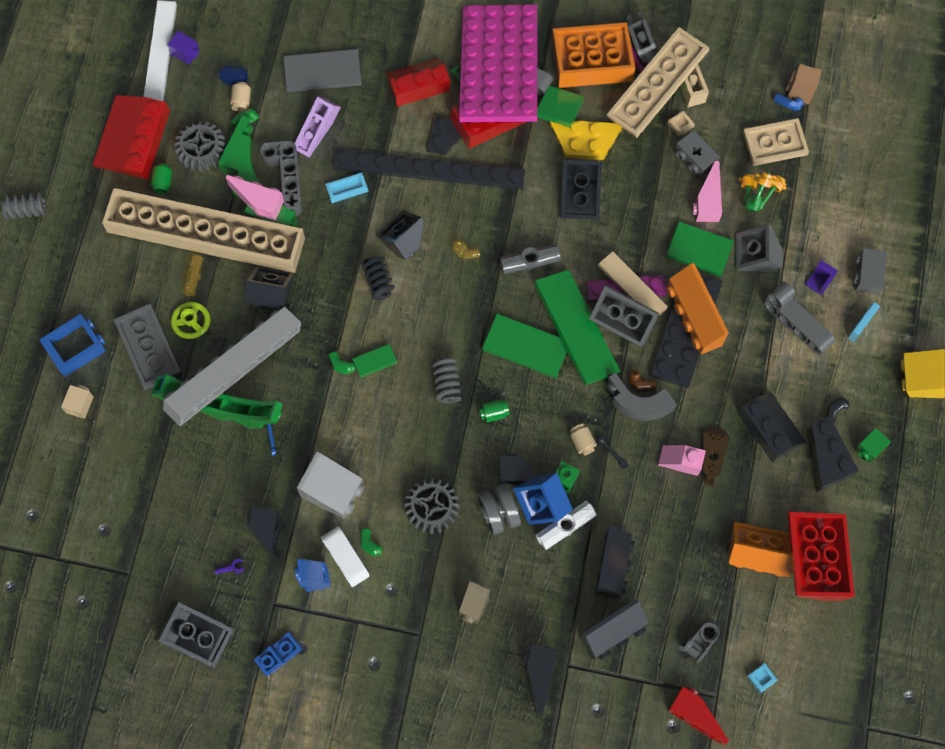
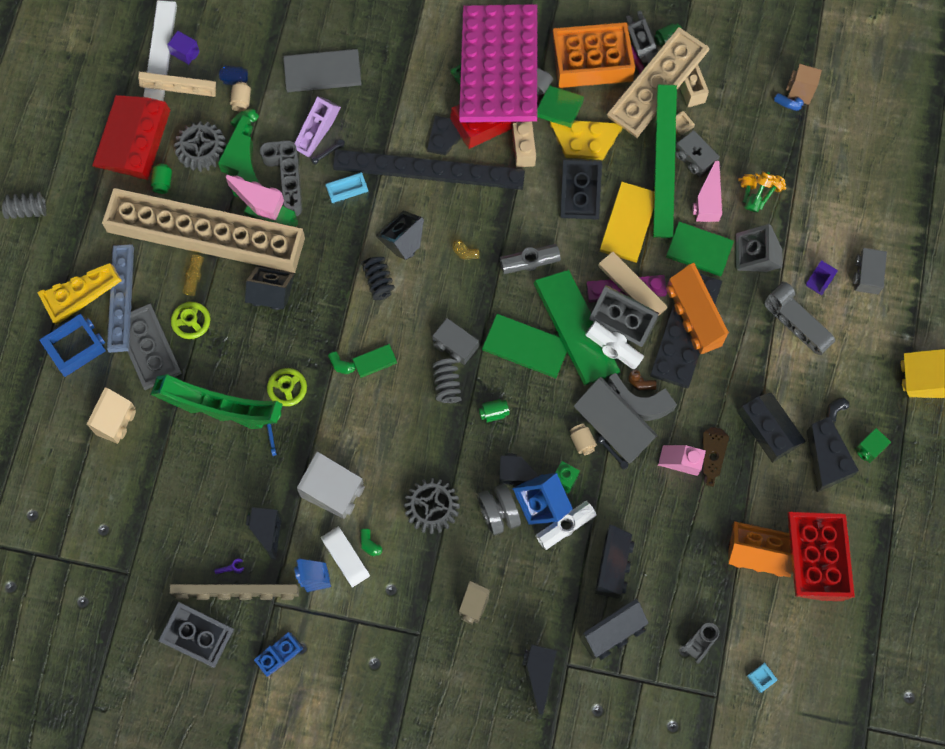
tan brick [61,385,93,419] -> none
light grey brick [163,307,301,426] -> none
red slope [385,58,450,106] -> none
red slope [668,687,729,746] -> none
tan plate [743,118,809,166] -> none
medium azure tile [848,302,880,342] -> none
none -> yellow wing [37,263,122,325]
none -> tan slope [87,387,136,444]
none -> sand blue tile [107,244,134,353]
none -> tan tile [138,72,216,97]
none -> dark tan plate [170,585,299,600]
none -> lime piece [267,368,307,407]
none -> black hinge [311,139,345,165]
none -> dark grey brick [433,318,479,365]
none -> tan brick [512,122,536,168]
none -> dark grey tile [574,377,658,464]
none -> white piece [586,321,644,370]
none -> yellow tile [600,182,654,263]
none -> green tile [653,84,677,238]
none -> green brick [654,23,682,47]

